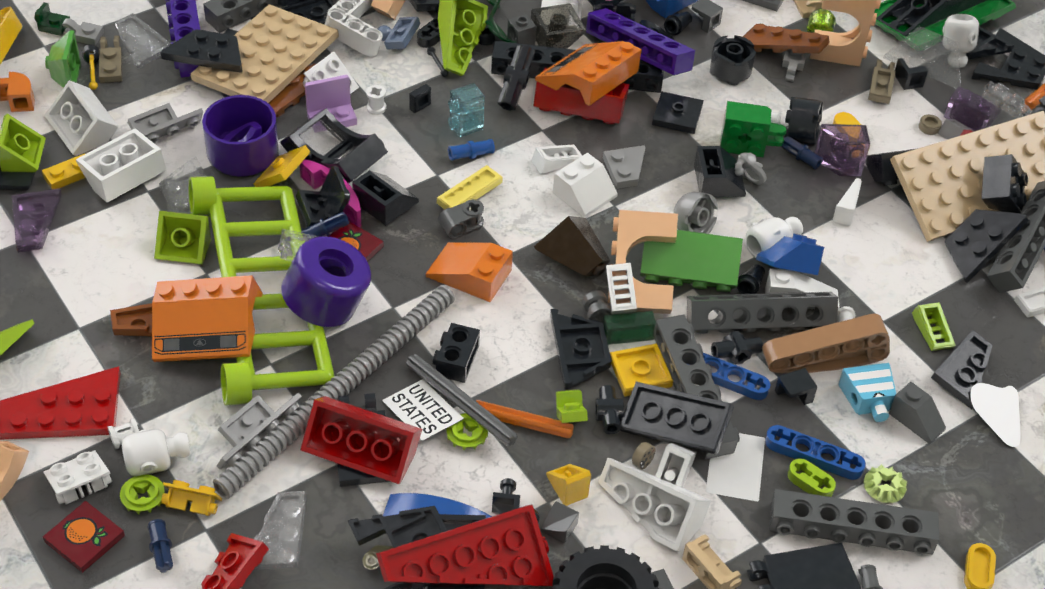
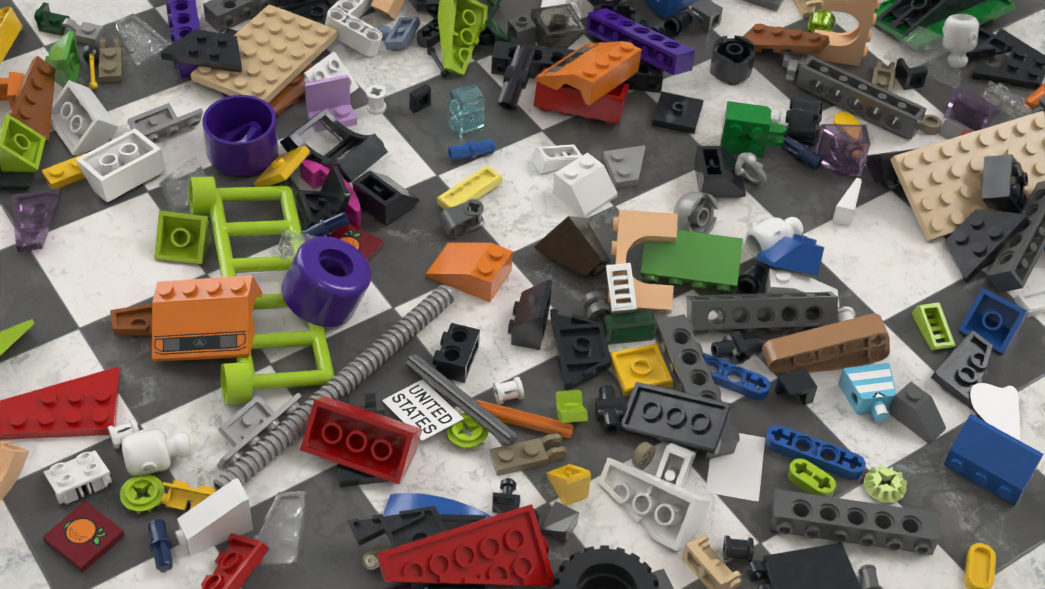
none -> dark orange wing [8,56,56,145]
none -> white slope [175,478,253,555]
none -> dark tan hinge [490,433,568,476]
none -> white bush [493,377,524,405]
none -> black slope [508,280,552,350]
none -> black bush [723,535,754,562]
none -> dark grey brick [796,55,927,139]
none -> blue slope [944,414,1044,505]
none -> blue slope [958,288,1029,354]

